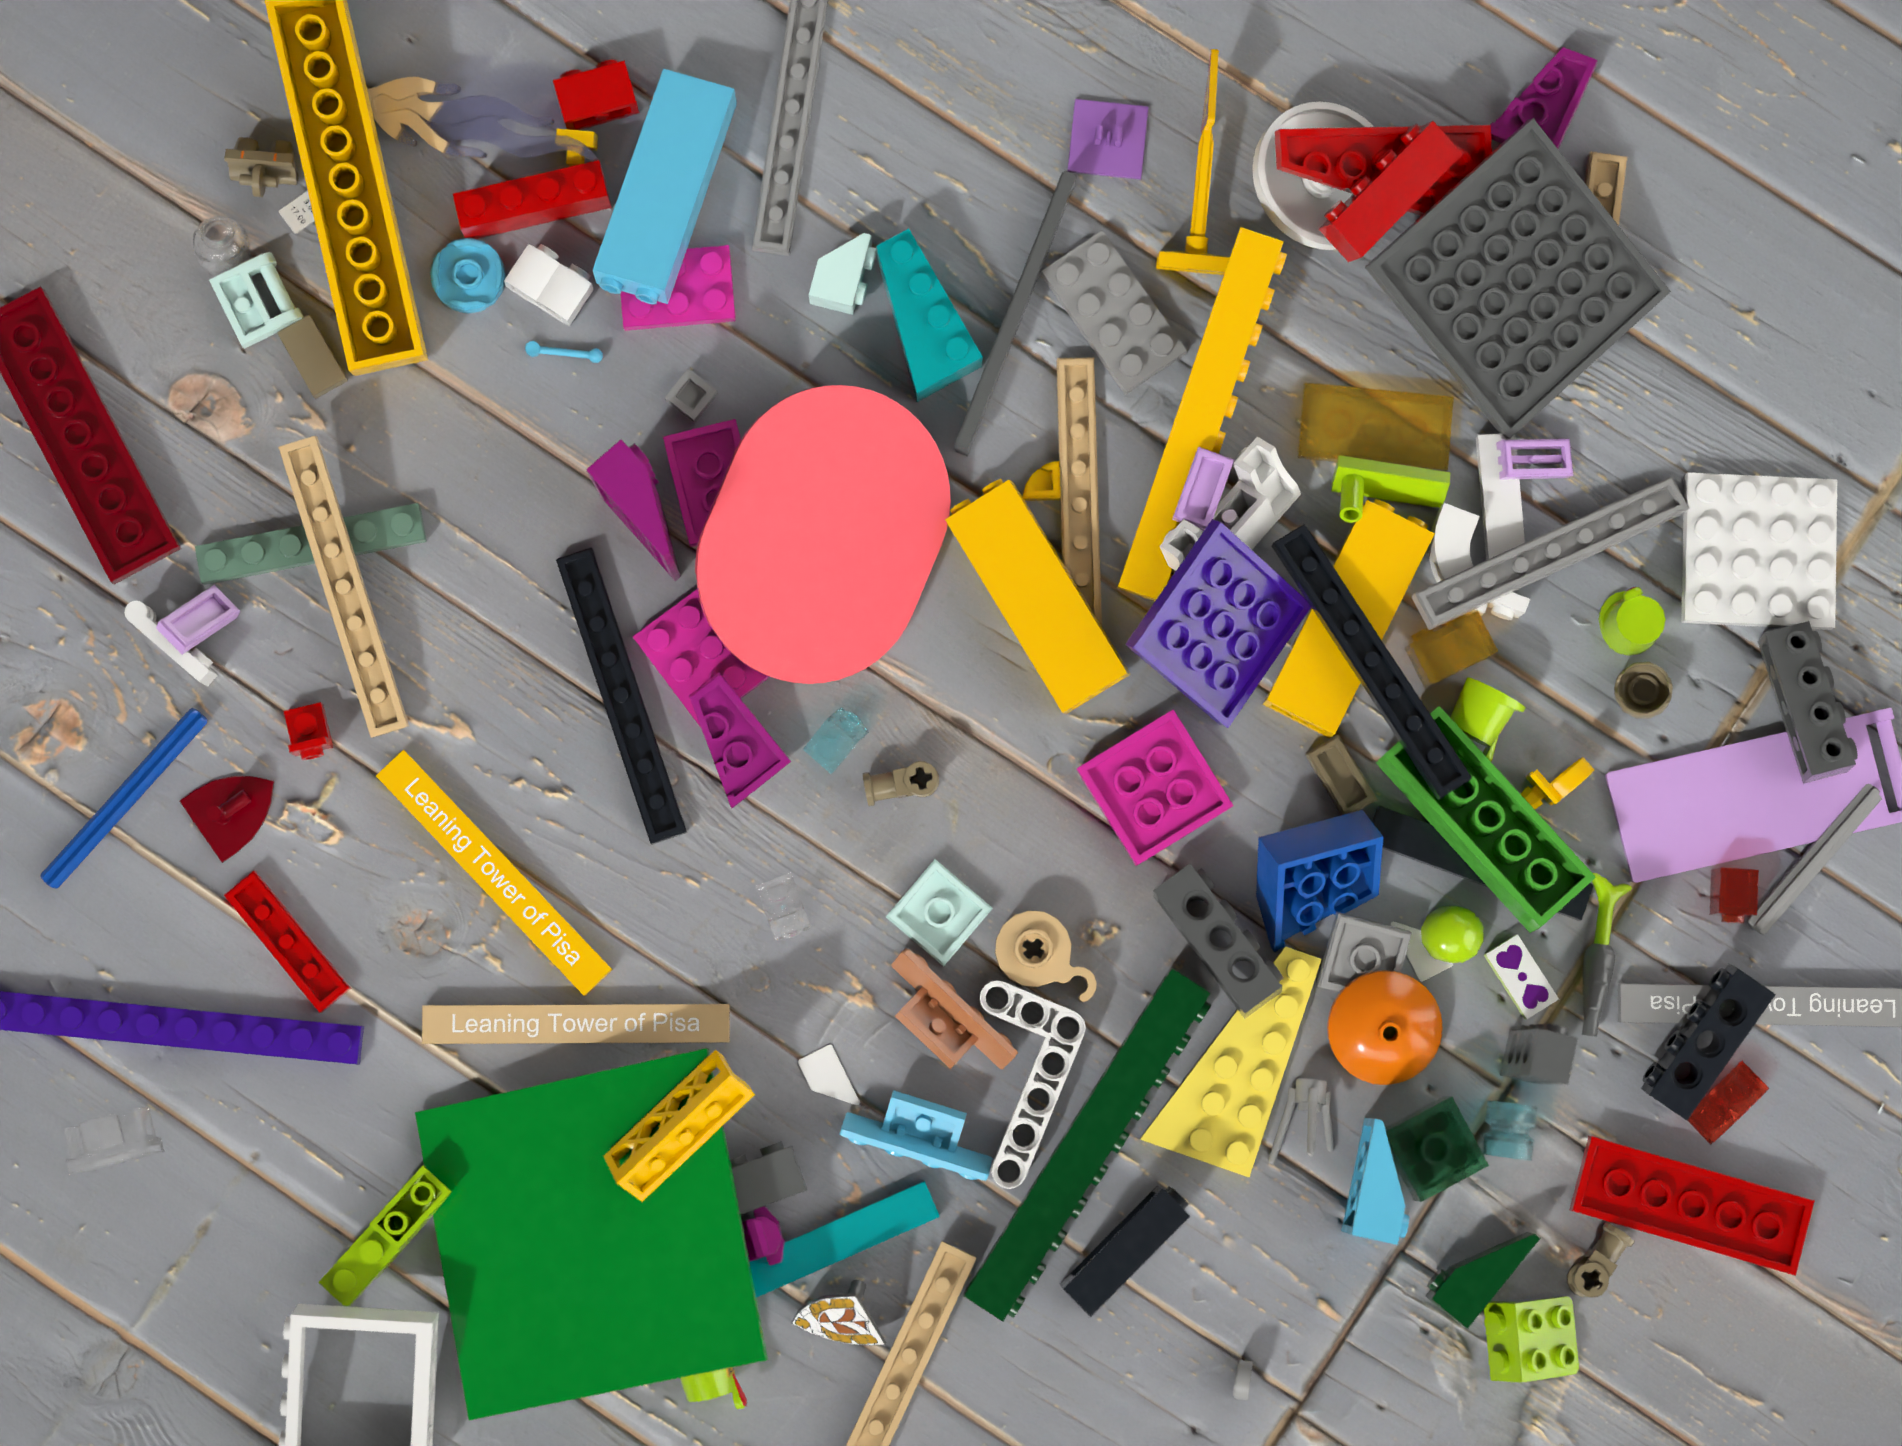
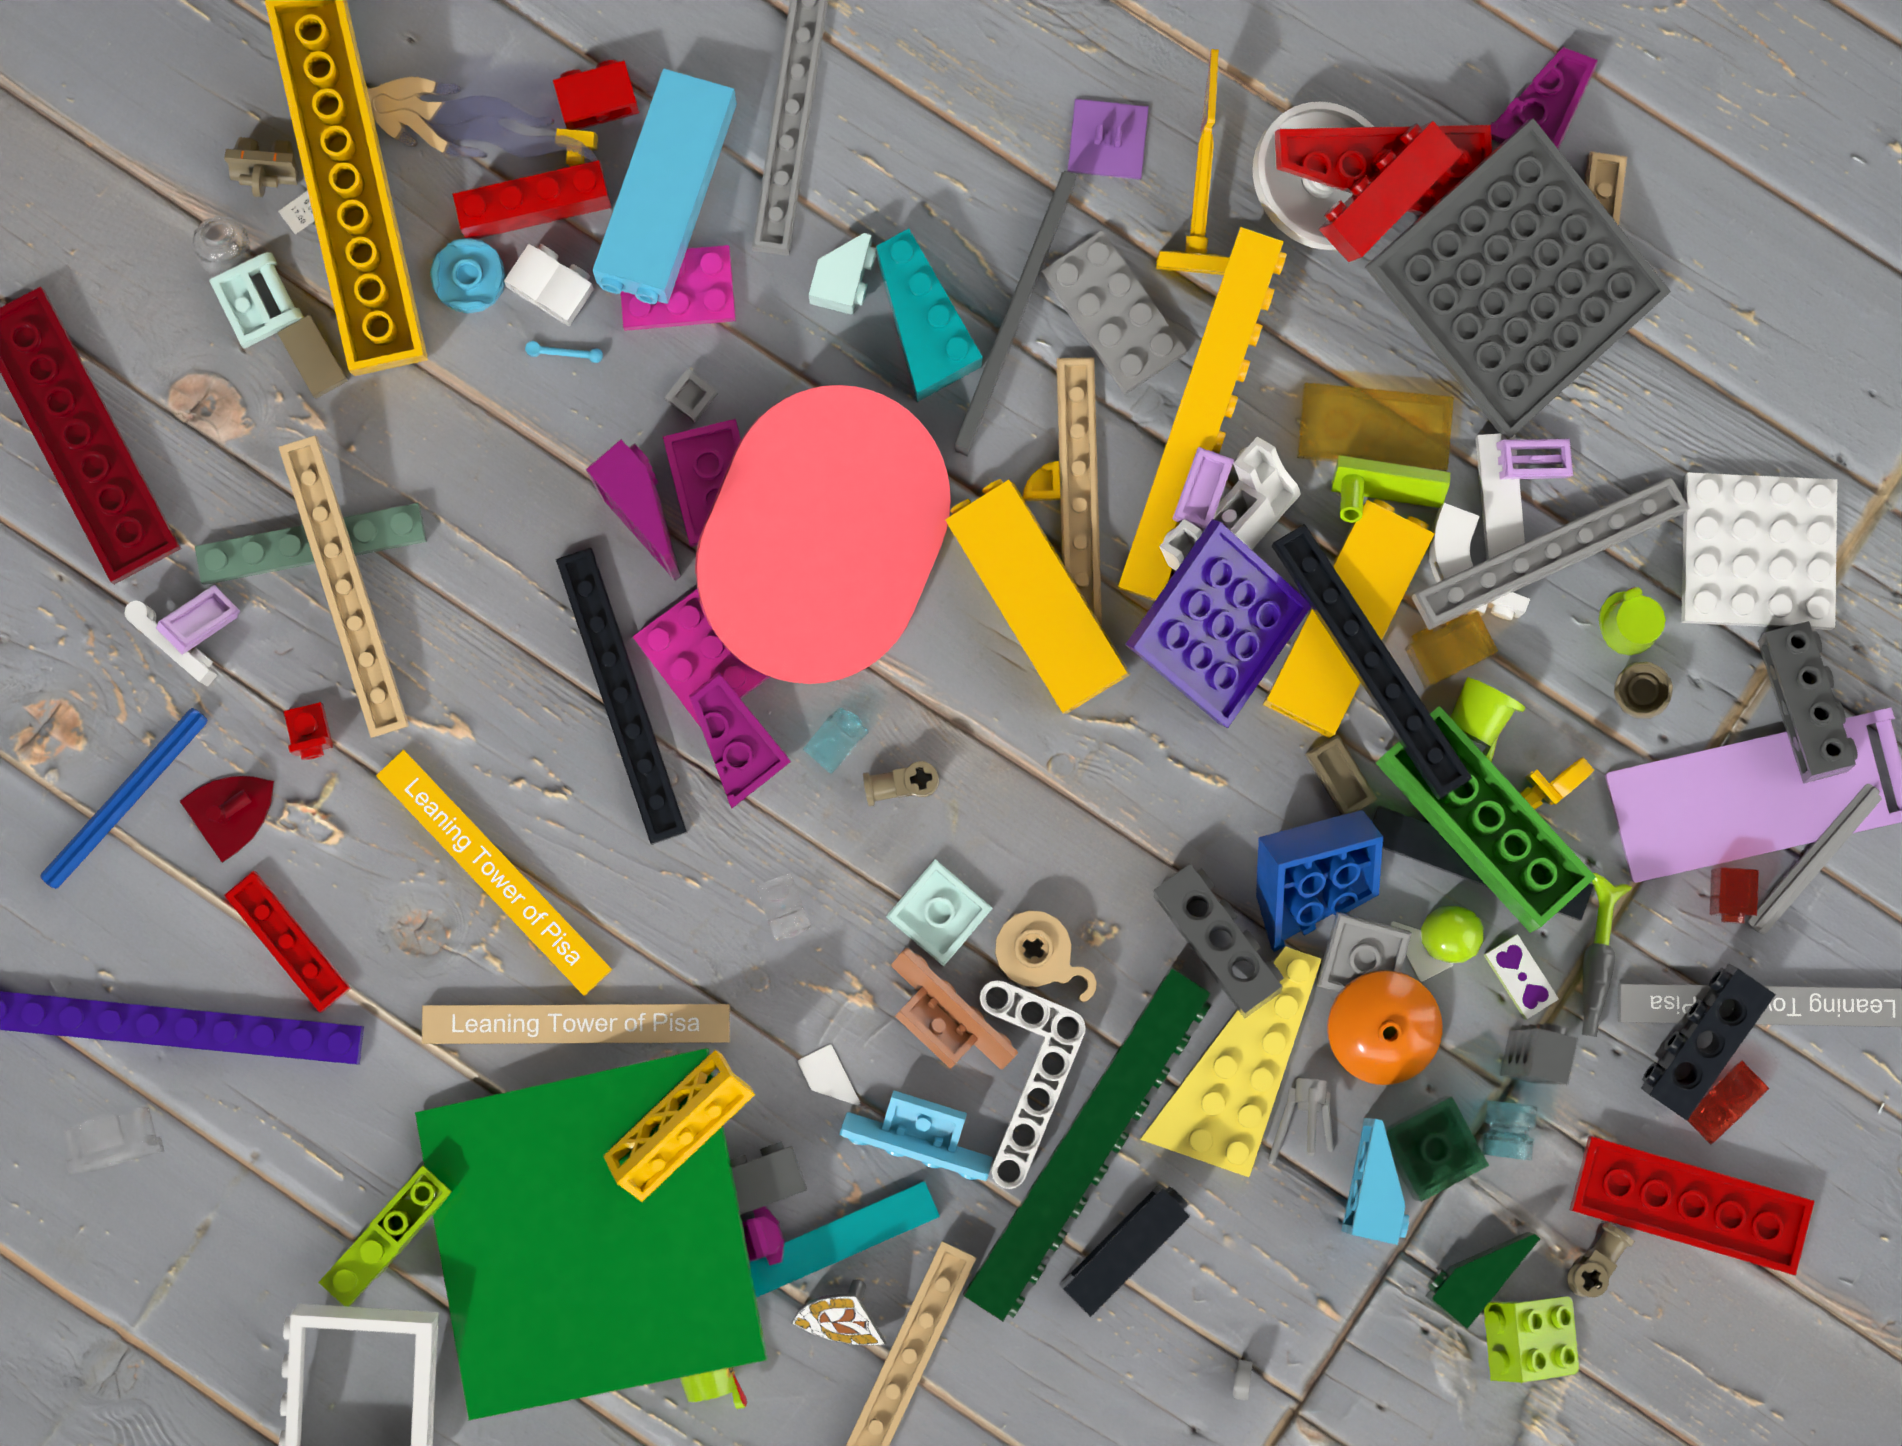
dark pink plate [1076,709,1234,866] -> none

